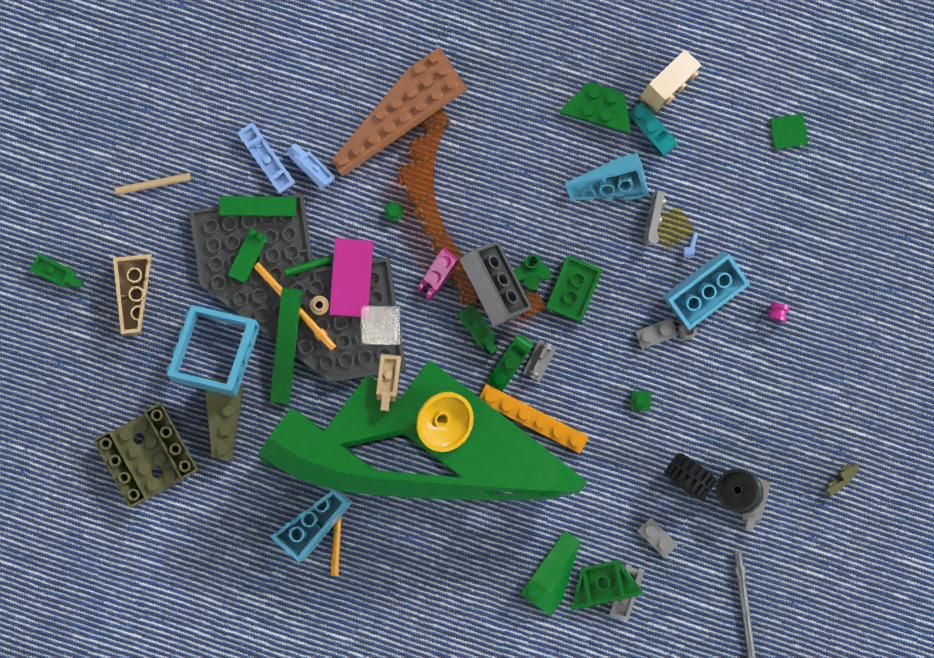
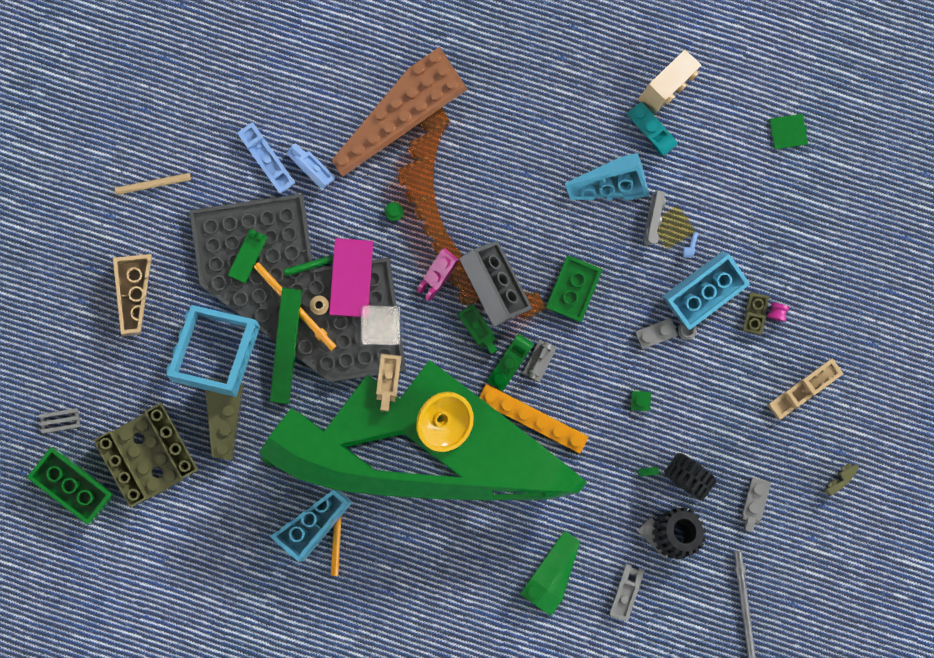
green hinge [30,253,84,289] -> none
green tile [219,196,297,217] -> none
green plate [514,255,551,291] -> none
green wing [560,82,631,135] -> none
green wing [571,560,644,610] -> none
pearl dark grey wheel [716,468,764,514] -> none
none -> green brick [27,447,115,525]
none -> light grey tile [39,408,81,434]
none -> green tile [637,467,659,477]
none -> black tyre [652,508,706,560]
none -> olive slope [743,292,769,335]
none -> tan slope [767,358,844,421]

